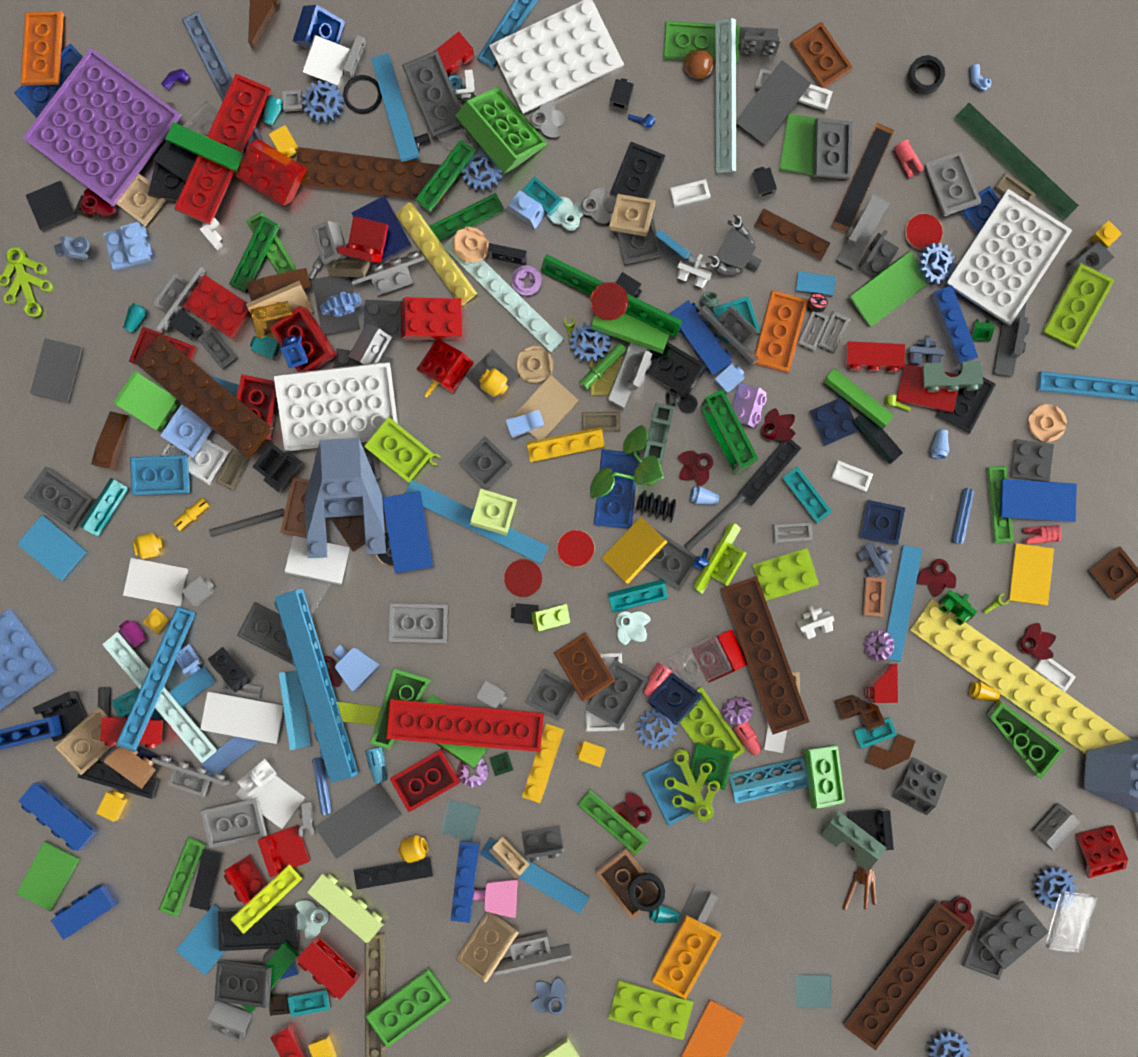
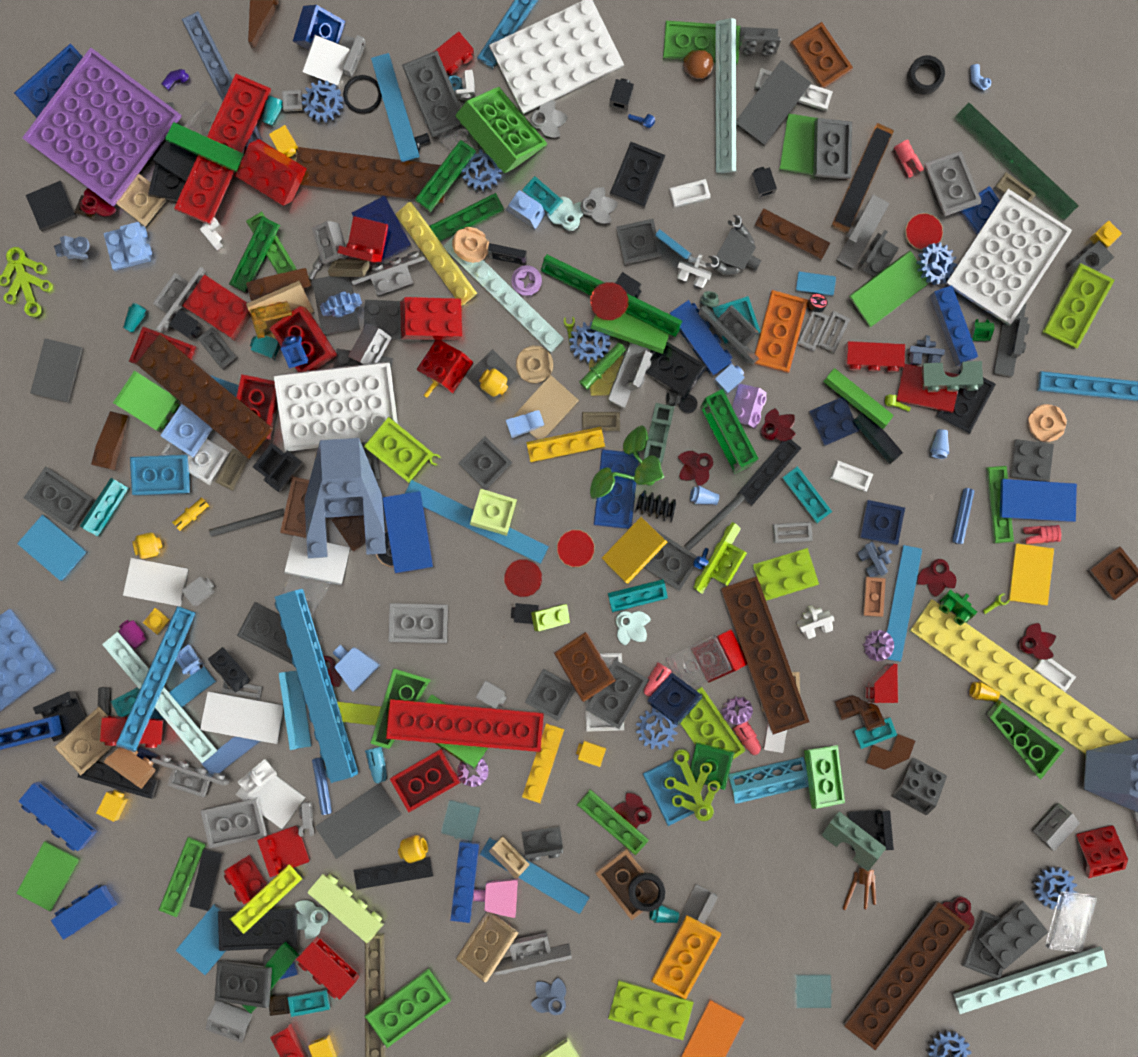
orange tile [20,11,64,86] -> none
dark green tile [489,751,514,776] -> none
tan plate [609,194,655,237] -> none
none -> light aqua plate [953,946,1107,1014]

